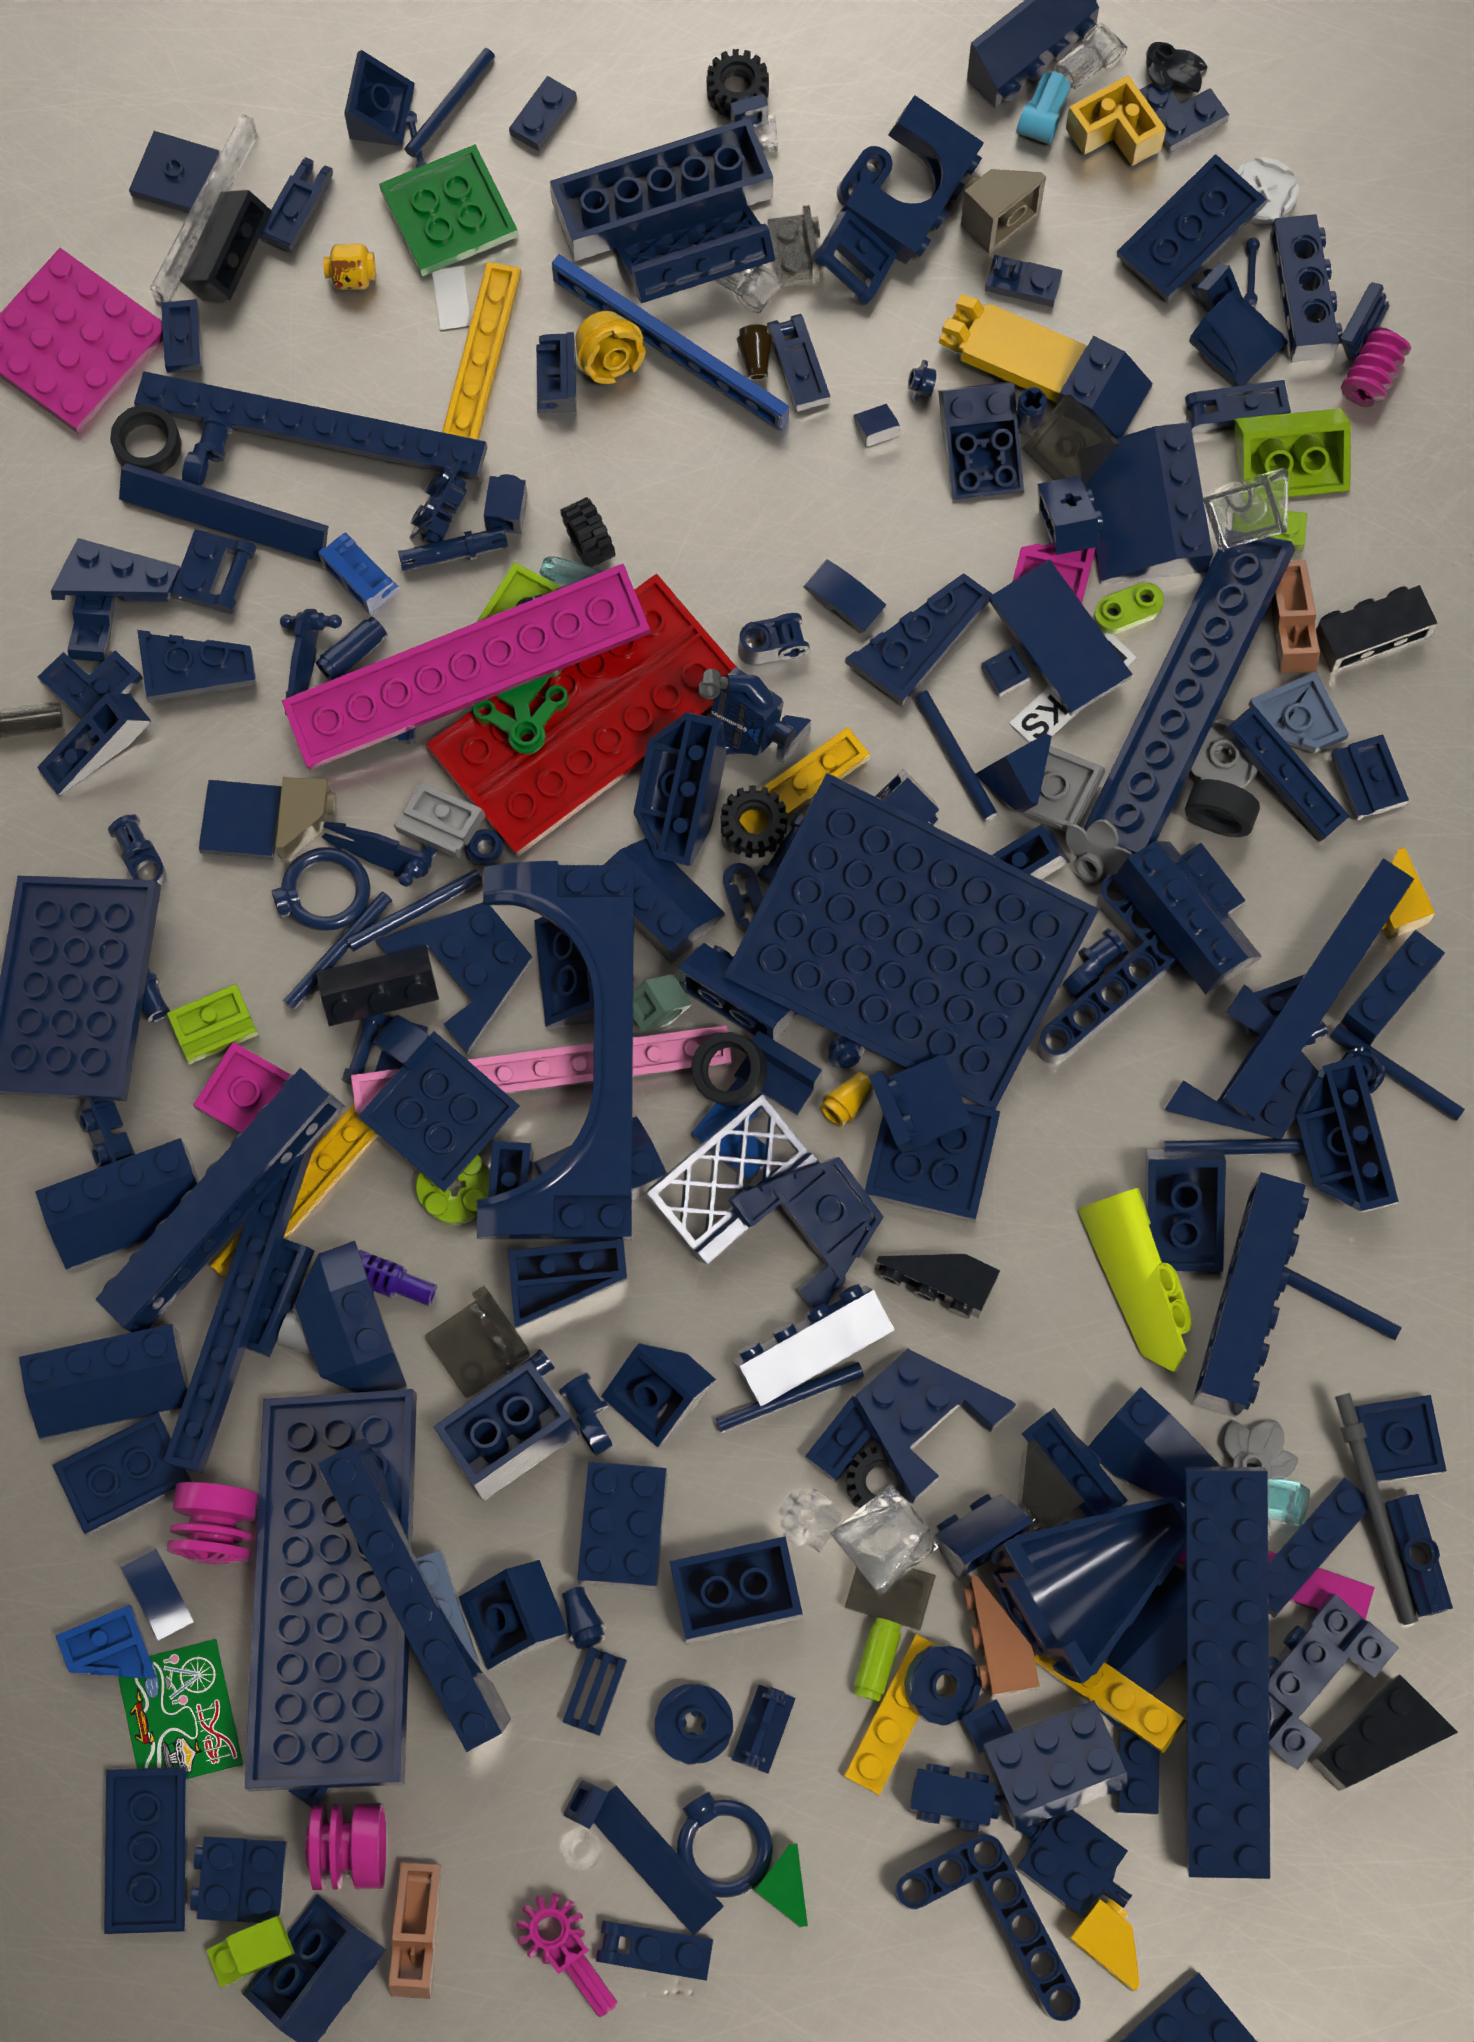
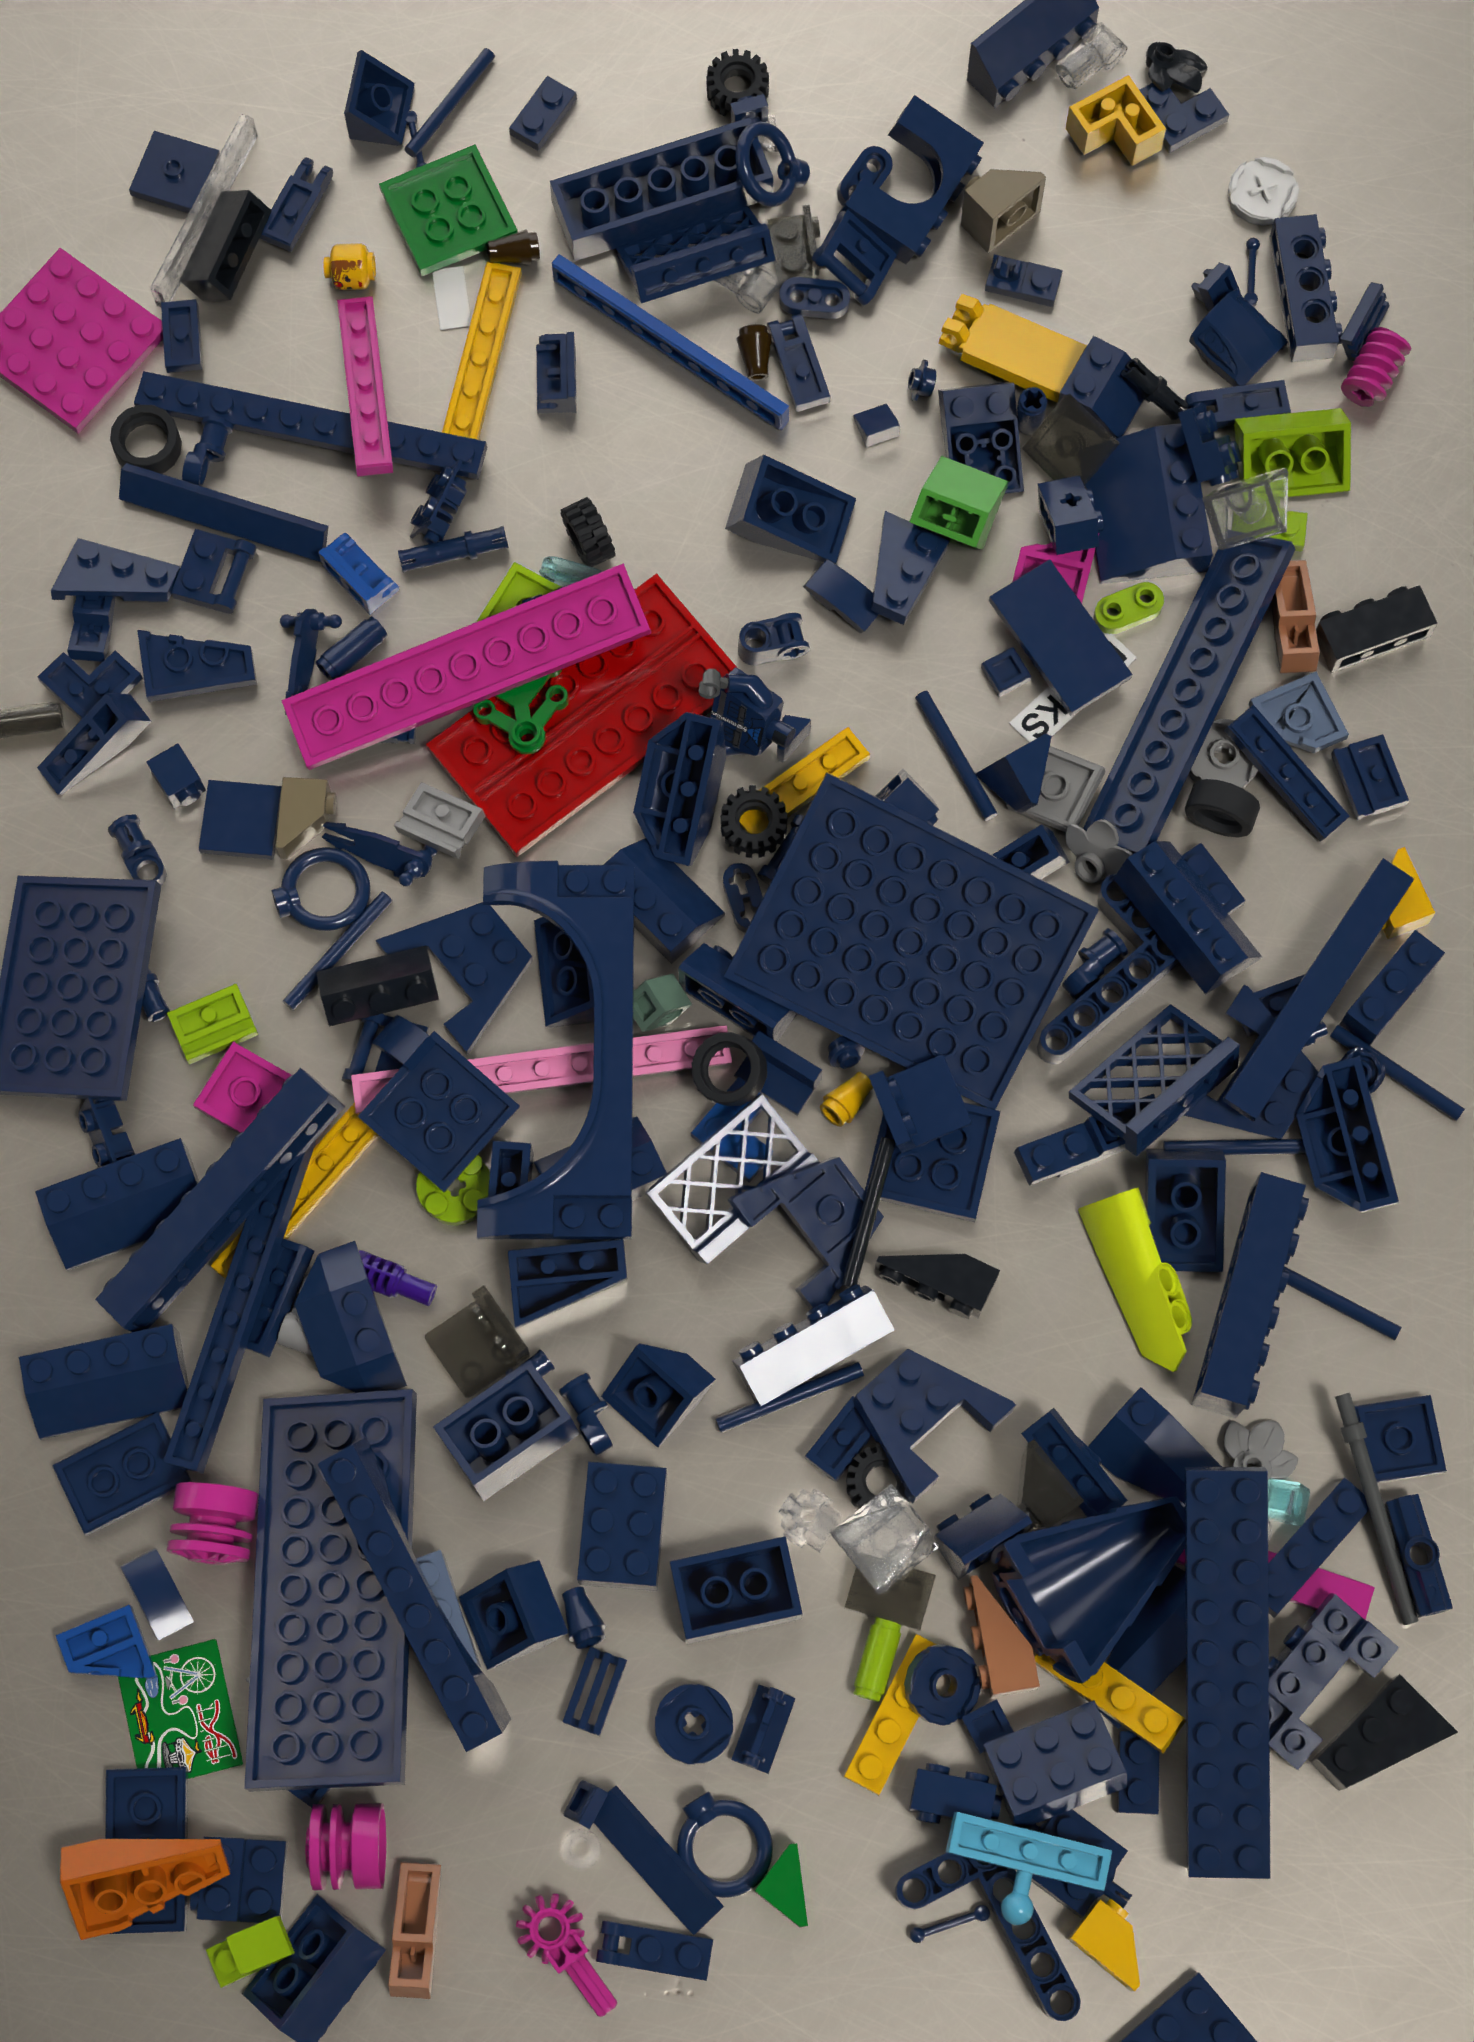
dark blue bar [346,869,483,952] -> none
dark blue plate [466,829,504,866] -> none
dark blue brick [483,474,528,534] -> none
yellow cone [575,311,646,384] -> none
dark blue wing [845,573,993,706] -> none
medium azure piece [1016,71,1071,144] -> none
dark blue plate [1117,154,1267,302] -> none
none -> orange wedge [60,1839,230,1940]
none -> dark blue brick [146,743,206,809]
none -> dark pink tile [337,296,393,477]
none -> dark brown cone [487,229,540,265]
none -> dark blue slope [725,455,856,564]
none -> dark blue piece [735,121,810,207]
none -> dark blue plate [779,277,850,319]
none -> black bar [841,1137,896,1287]
none -> dark blue wing [871,511,950,625]
none -> bright green slope [909,456,1009,550]
none -> dark blue hinge [910,1905,990,1943]
none -> medium azure plate [945,1812,1112,1925]
none -> dark blue slope [1014,1093,1155,1186]
none -> dark blue fence [1069,1004,1240,1157]
none -> black pin [1121,358,1188,421]
none -> dark blue plate [1178,404,1241,486]

